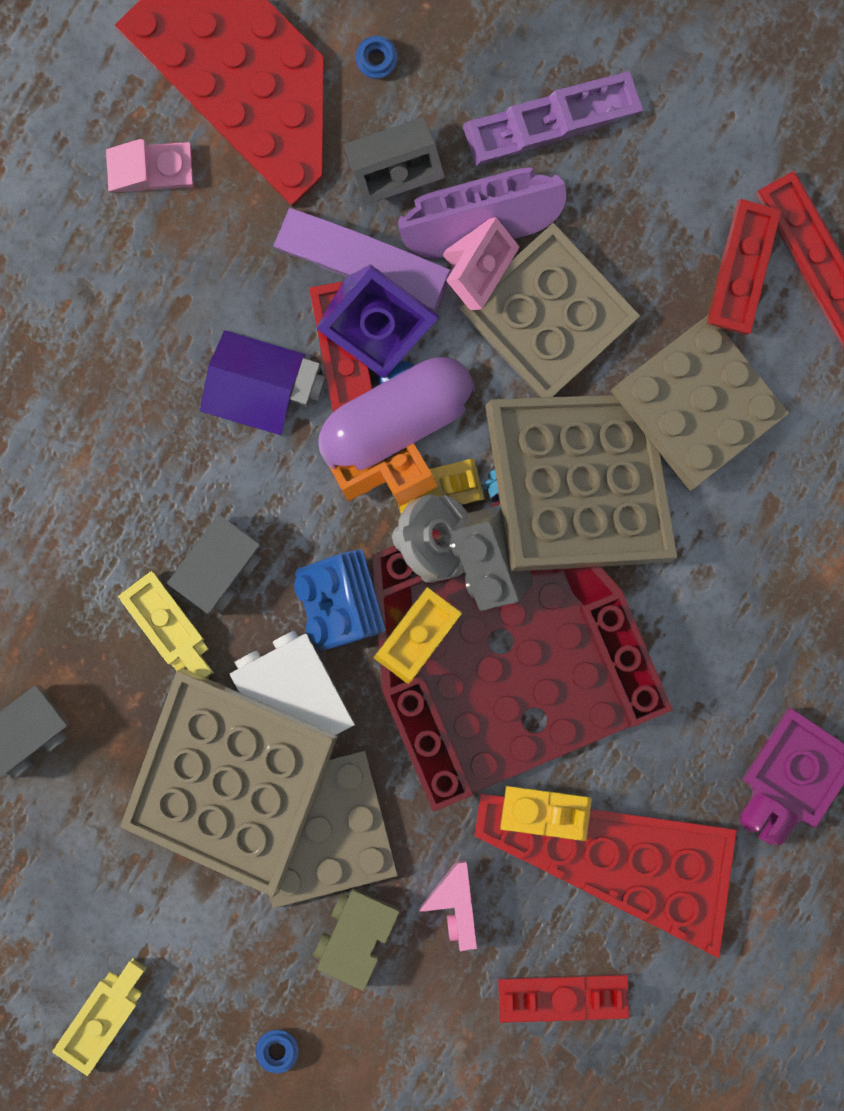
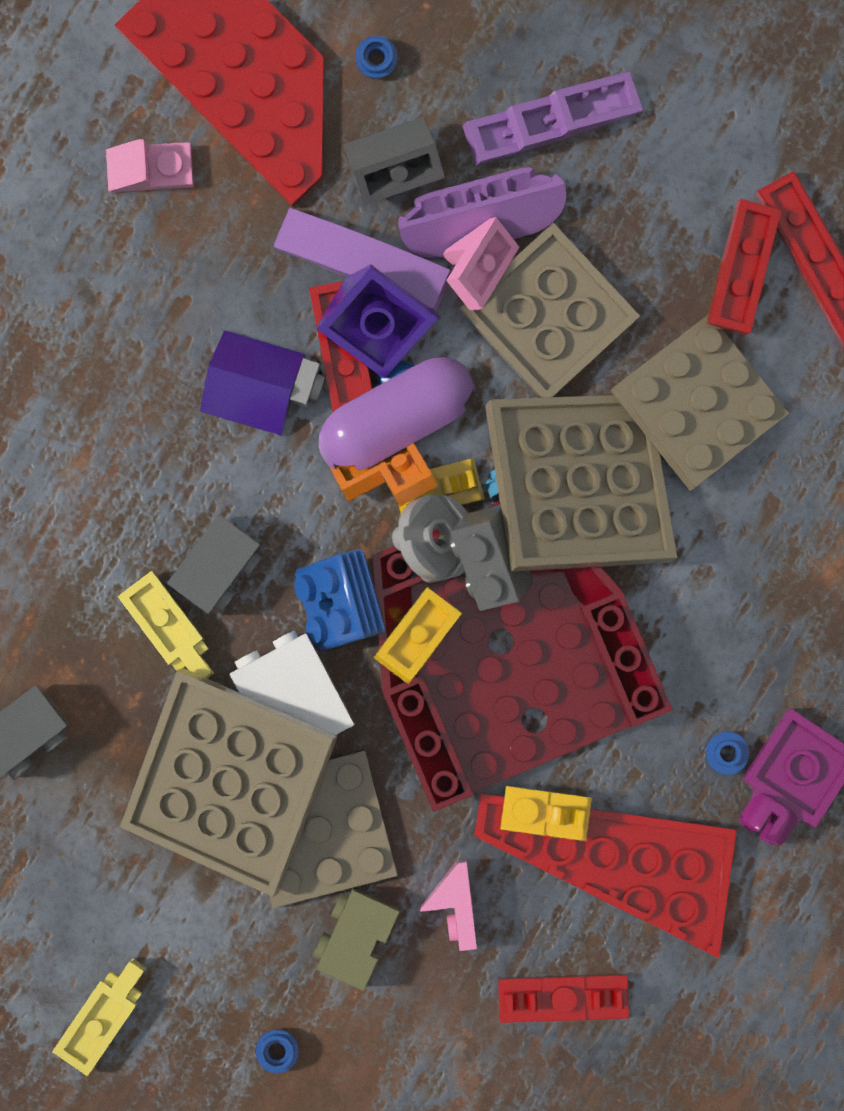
none -> blue plate [706,732,749,775]

